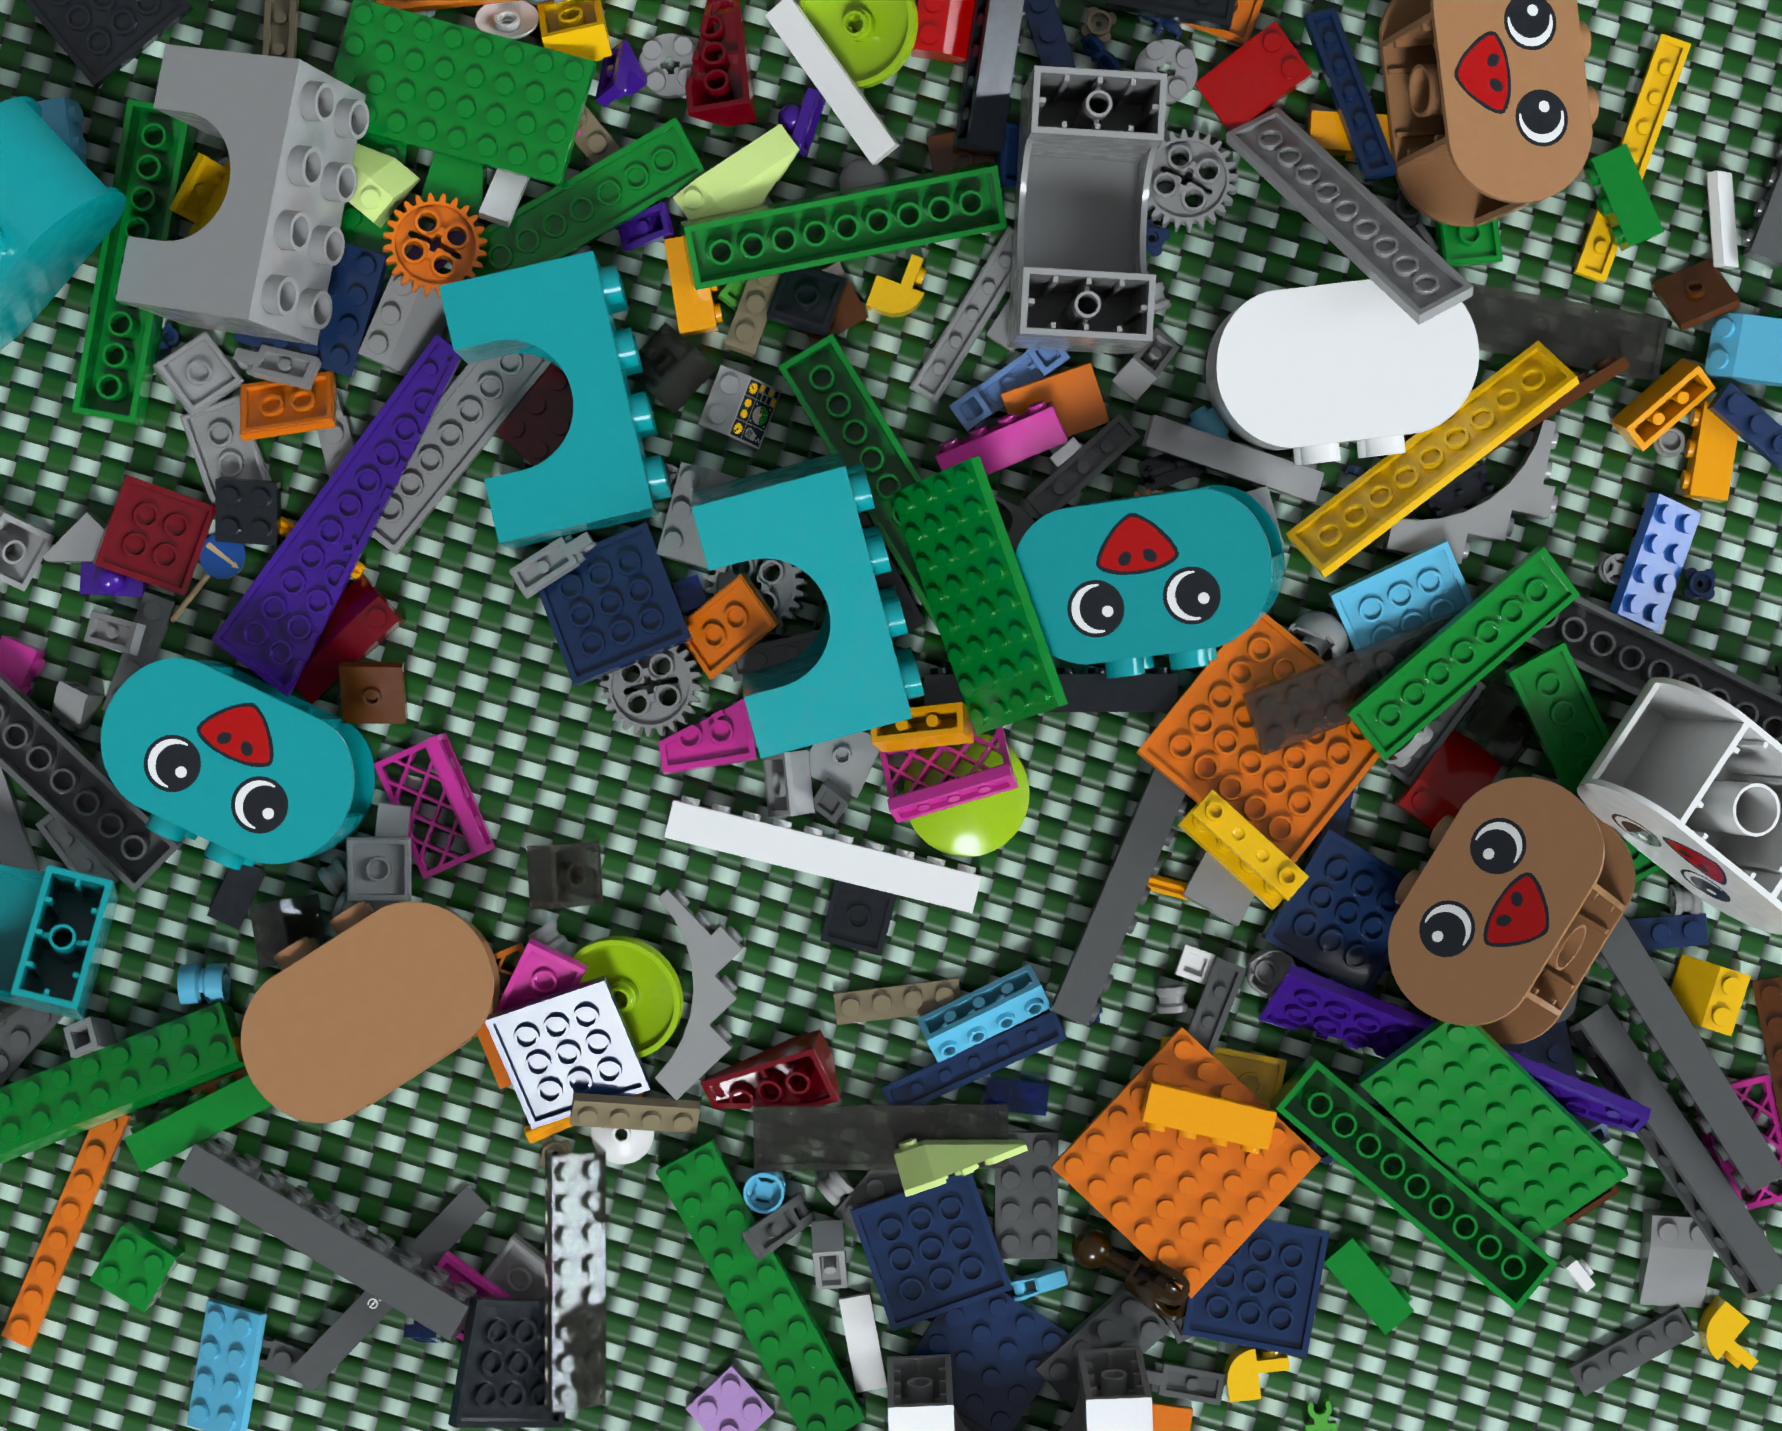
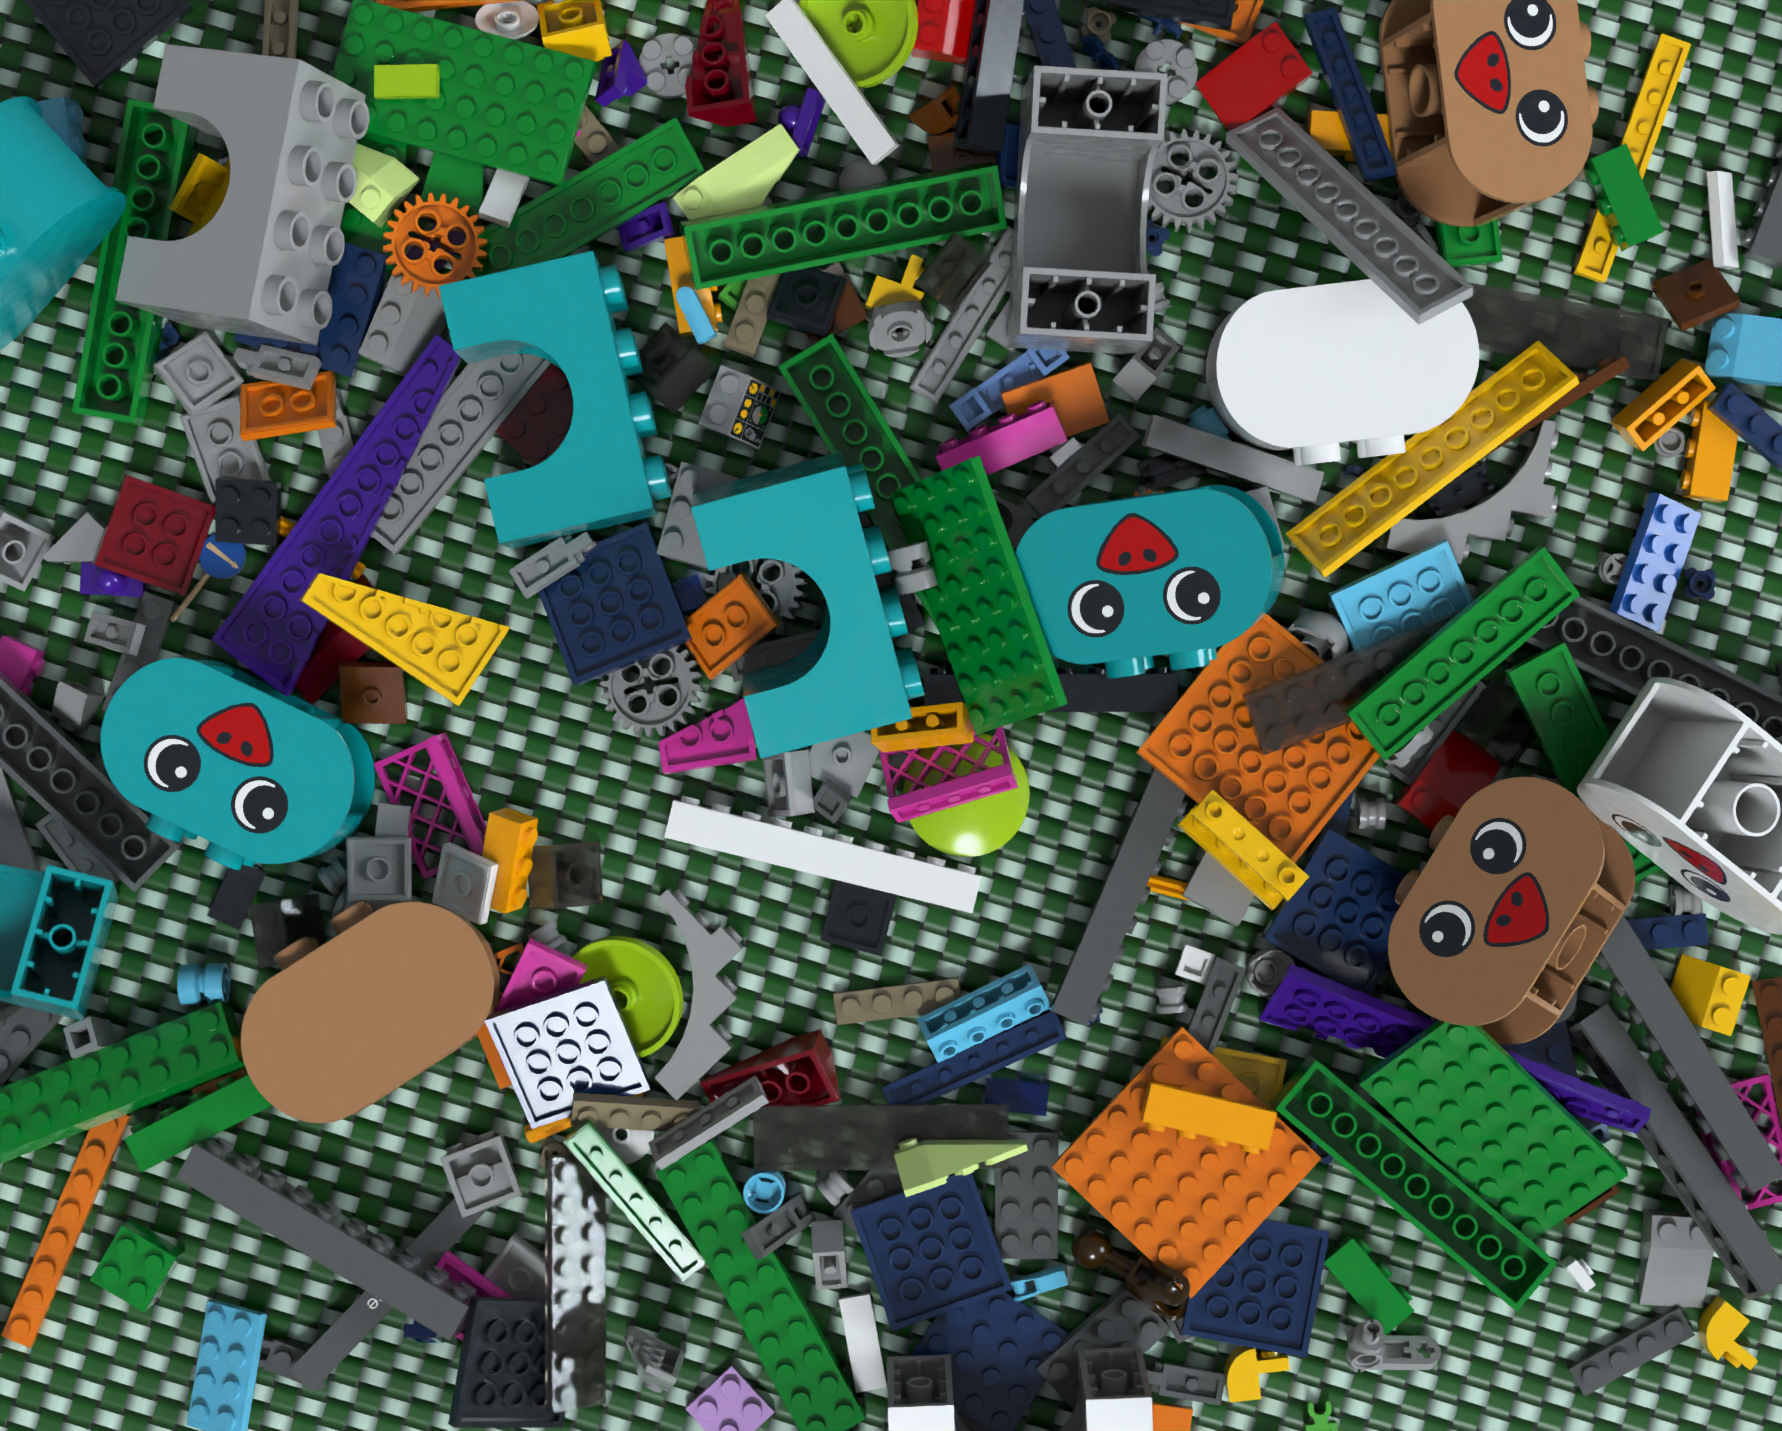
none -> yellow wing [299,573,510,706]
none -> lime tile [374,64,440,99]
none -> white tile [432,842,499,925]
none -> light grey plate [440,1130,523,1218]
none -> light orange brick [482,807,538,914]
none -> tile [563,1119,706,1282]
none -> light grey wedge [624,1325,686,1393]
none -> light grey plate [648,1076,769,1170]
none -> medium azure bar [676,286,718,345]
none -> light grey plate [867,301,932,357]
none -> light grey wheel [887,541,938,595]
none -> reddish brown brick [908,85,960,134]
none -> clear smoke slope [914,232,991,313]
none -> light grey piece [1345,1319,1441,1372]
none -> light grey wheel [1356,798,1386,829]

